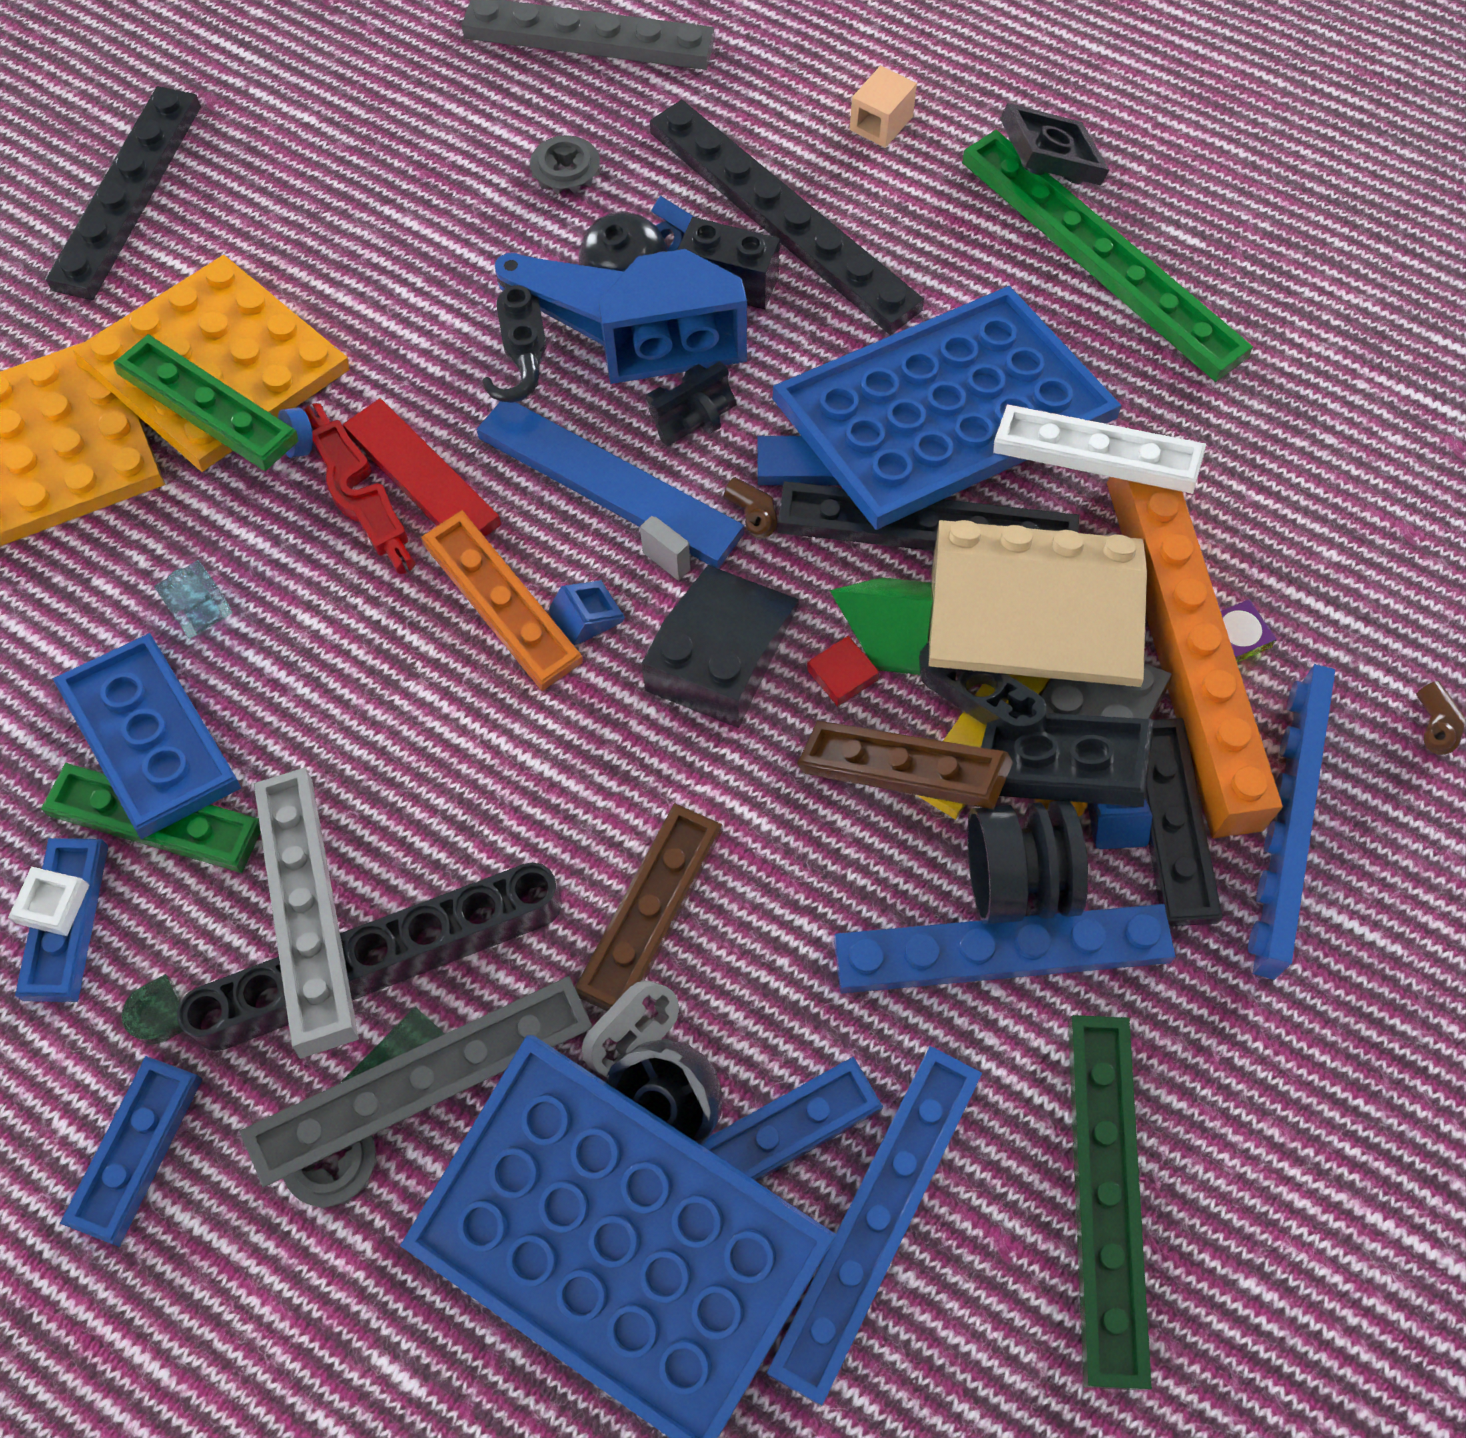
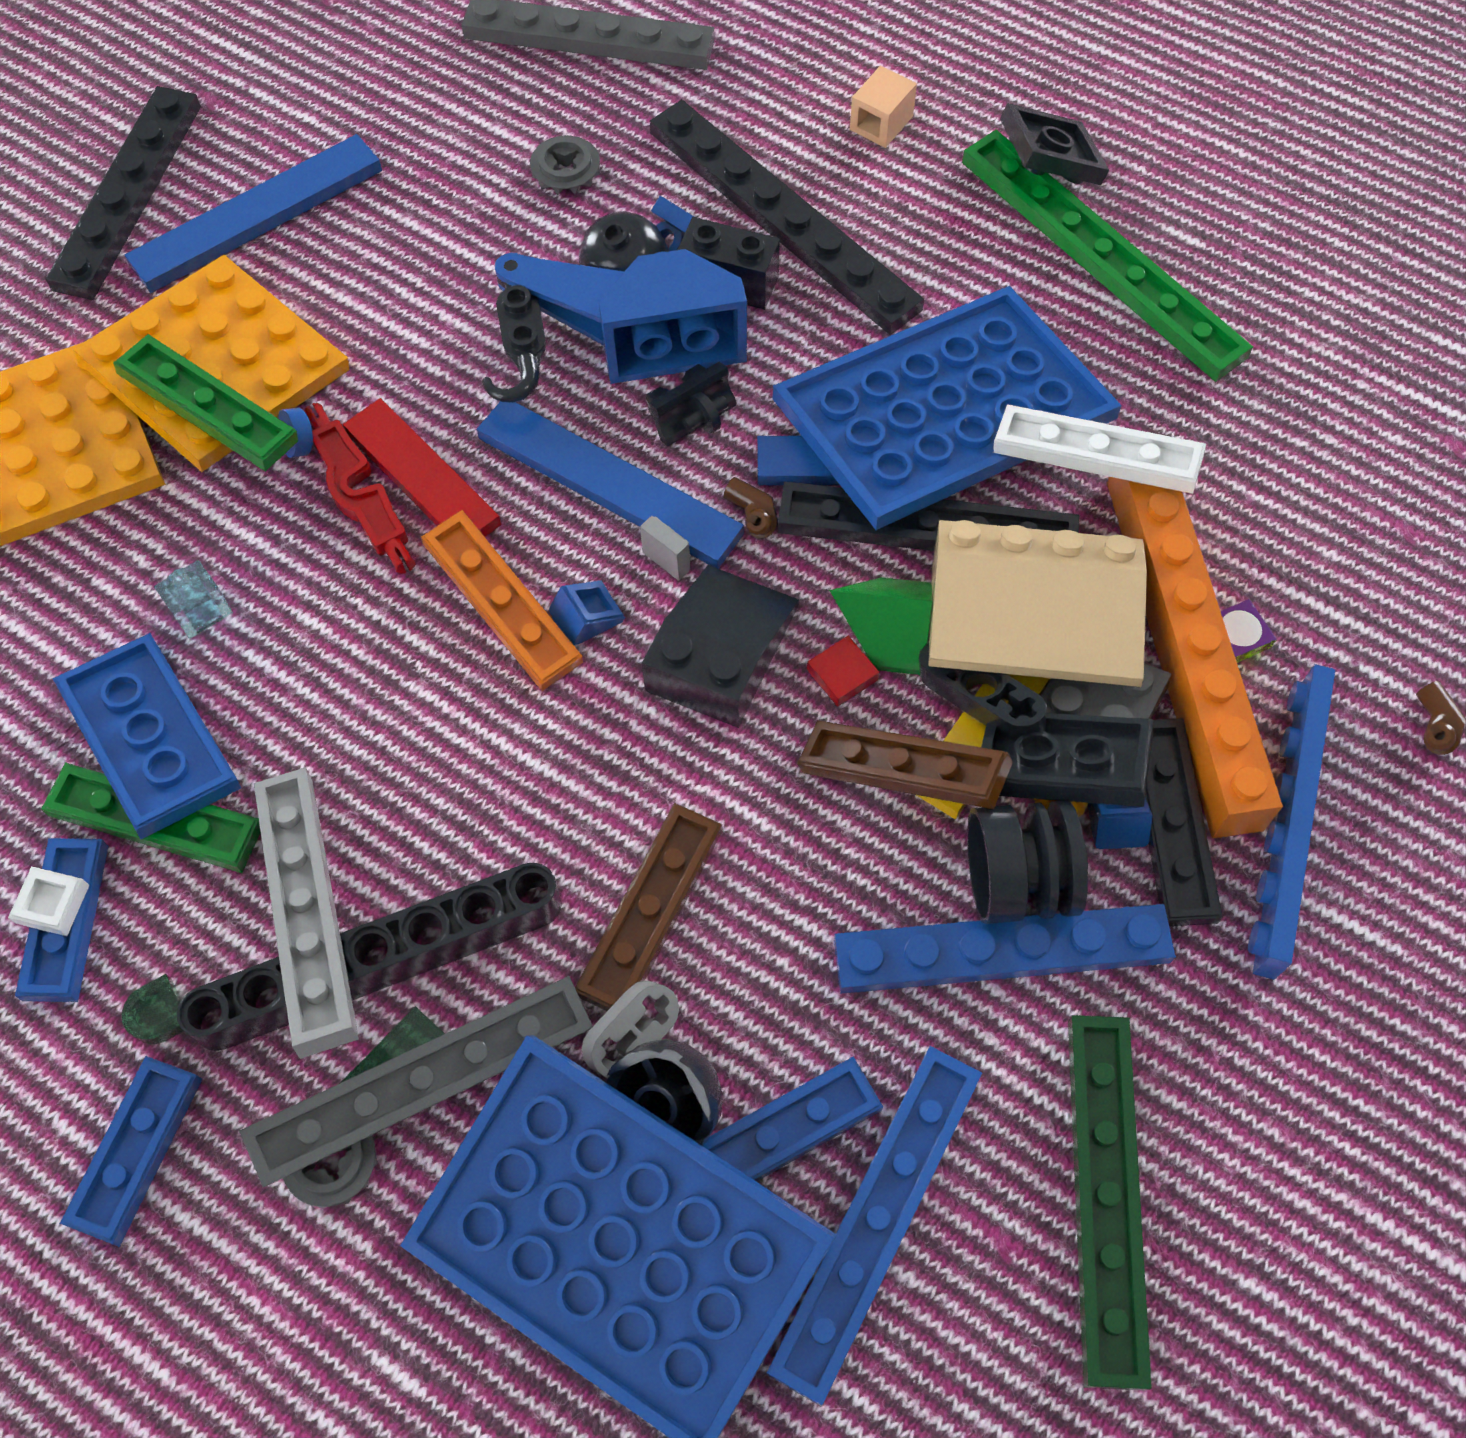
none -> blue tile [125,134,382,294]

